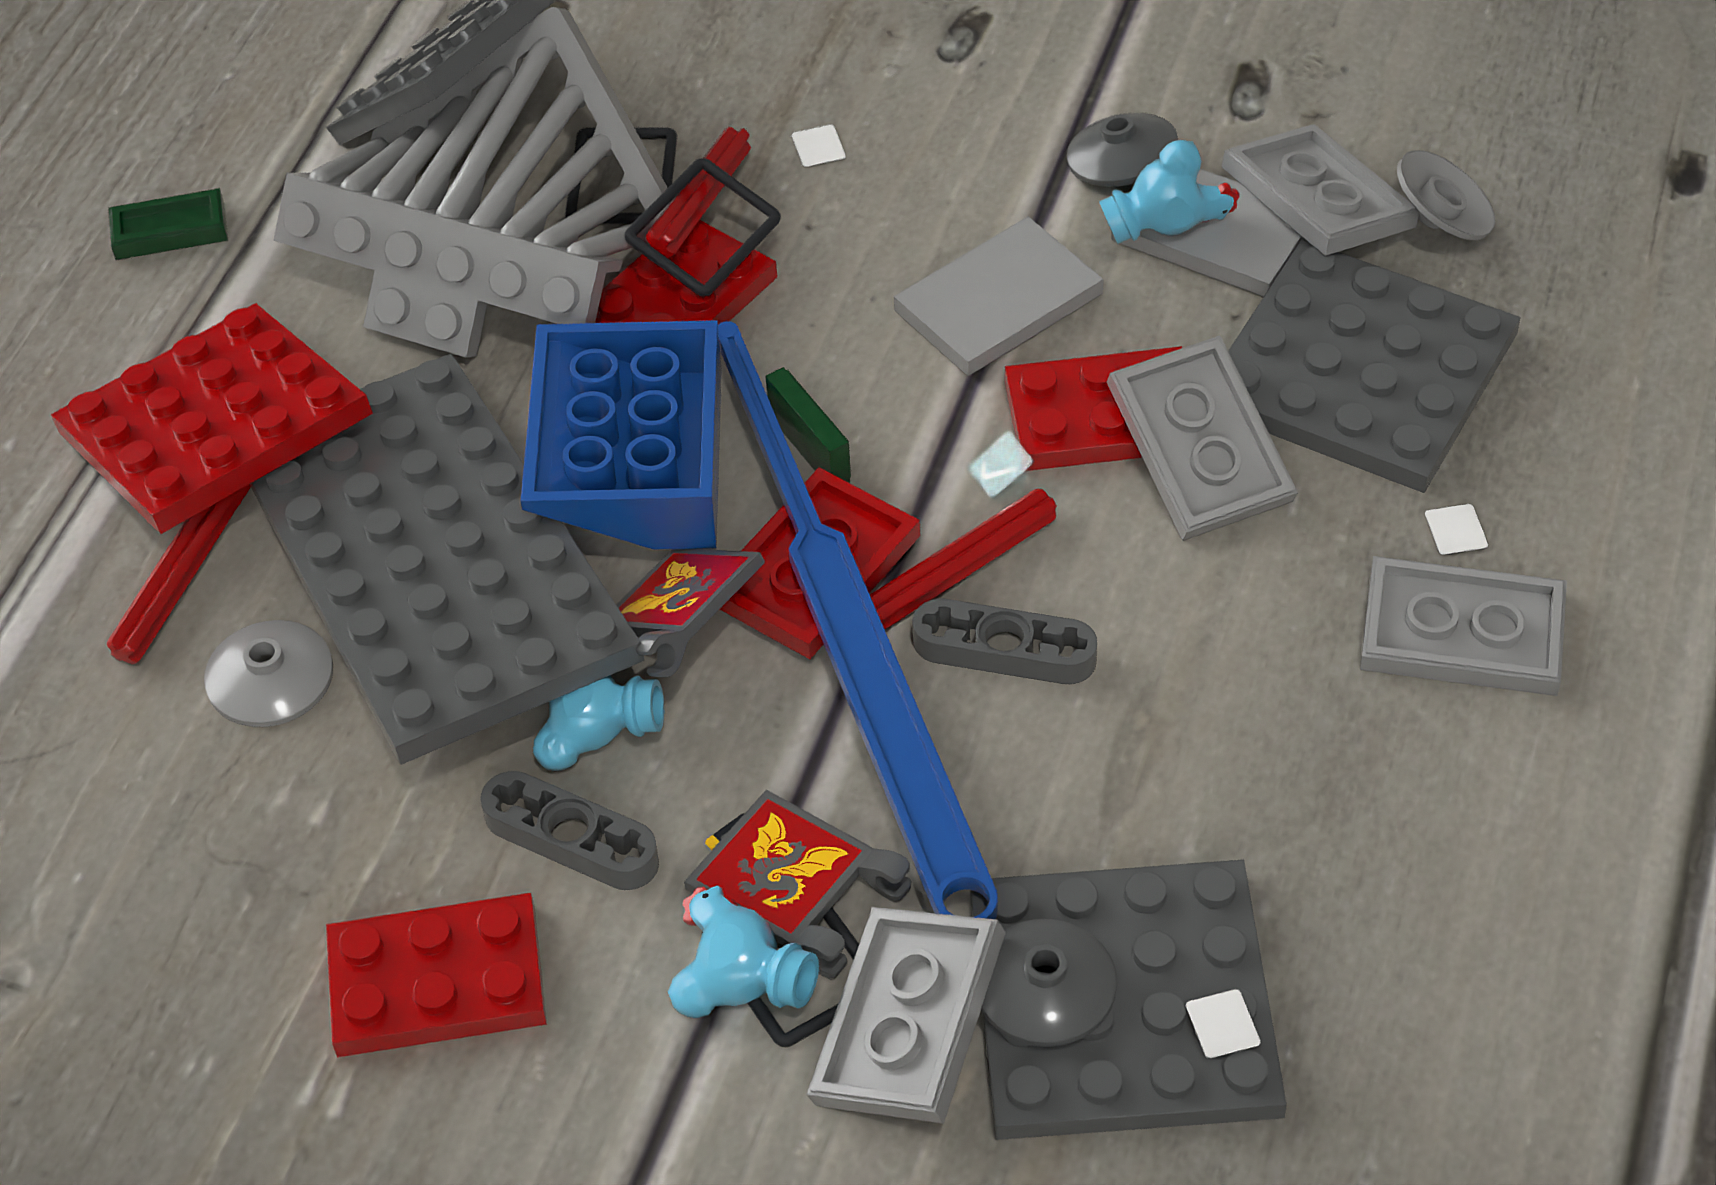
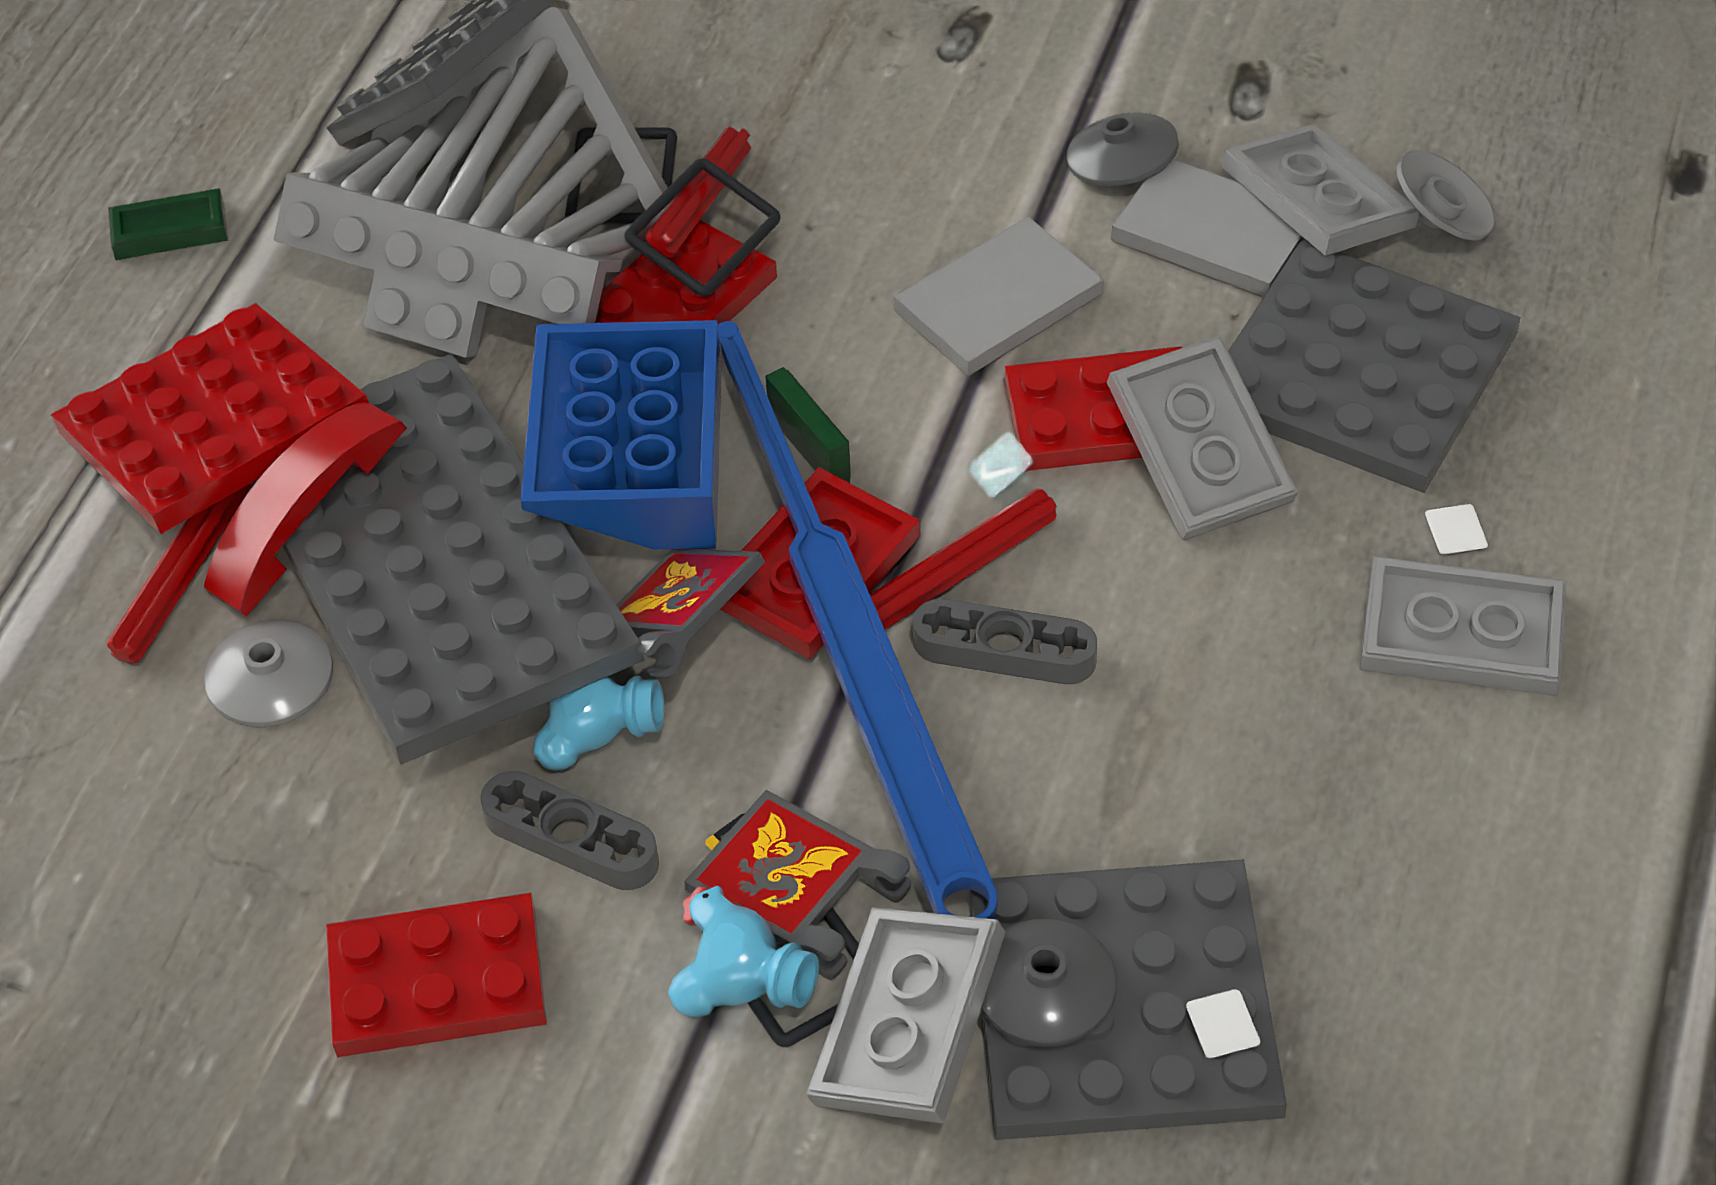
white sticker [792,125,846,167] -> none
medium azure animal [1099,140,1240,244] -> none
none -> red slope [203,400,407,617]

